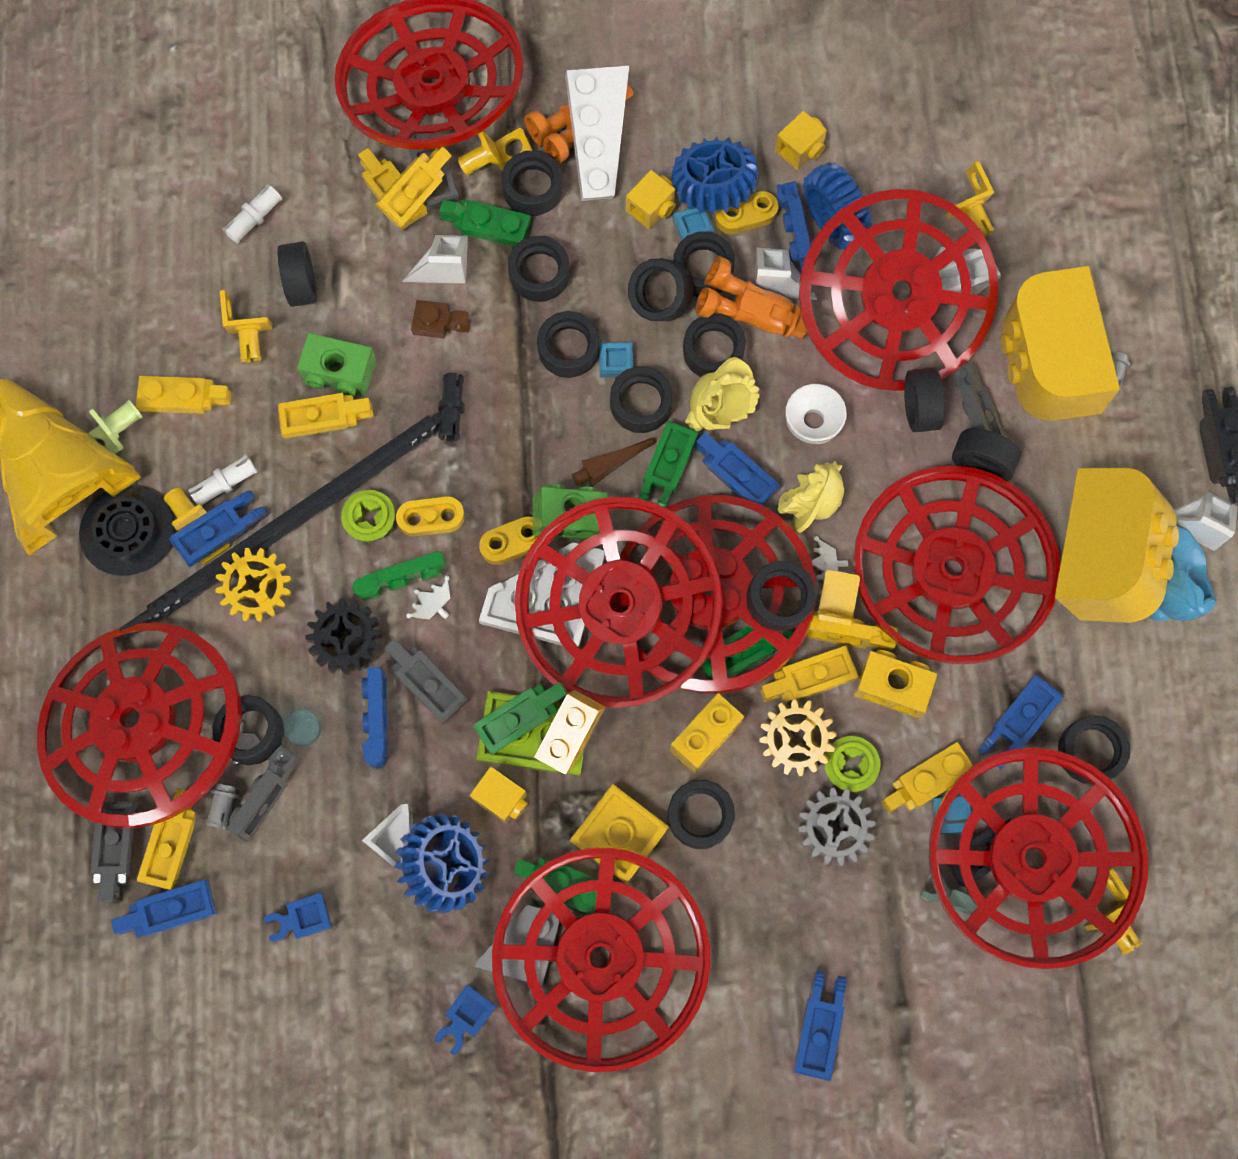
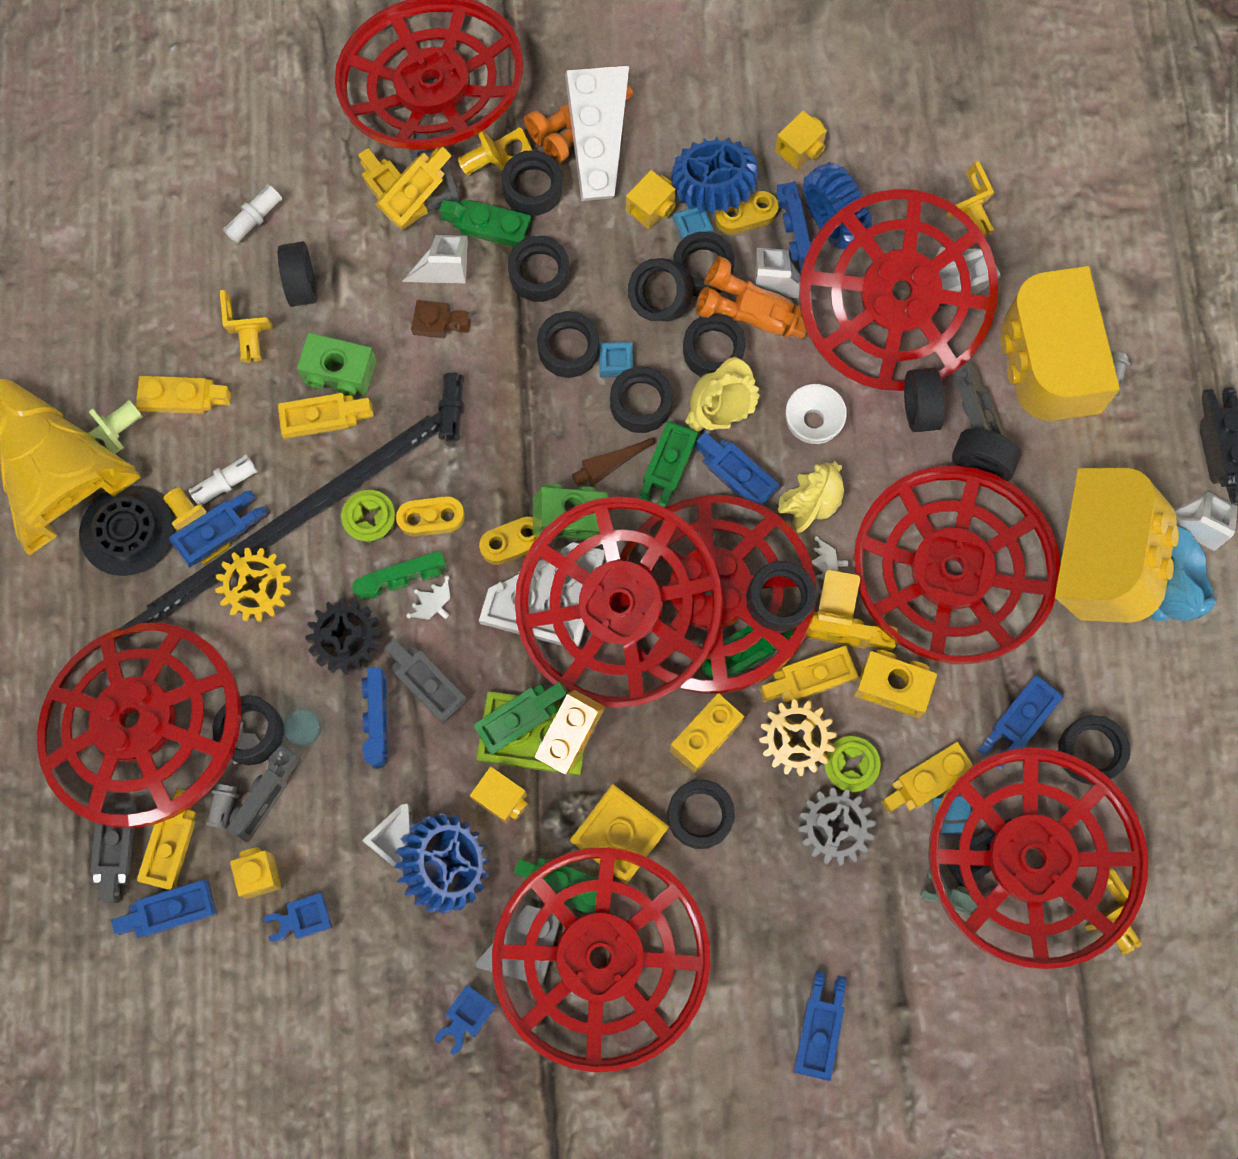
none -> yellow brick [230,847,282,899]

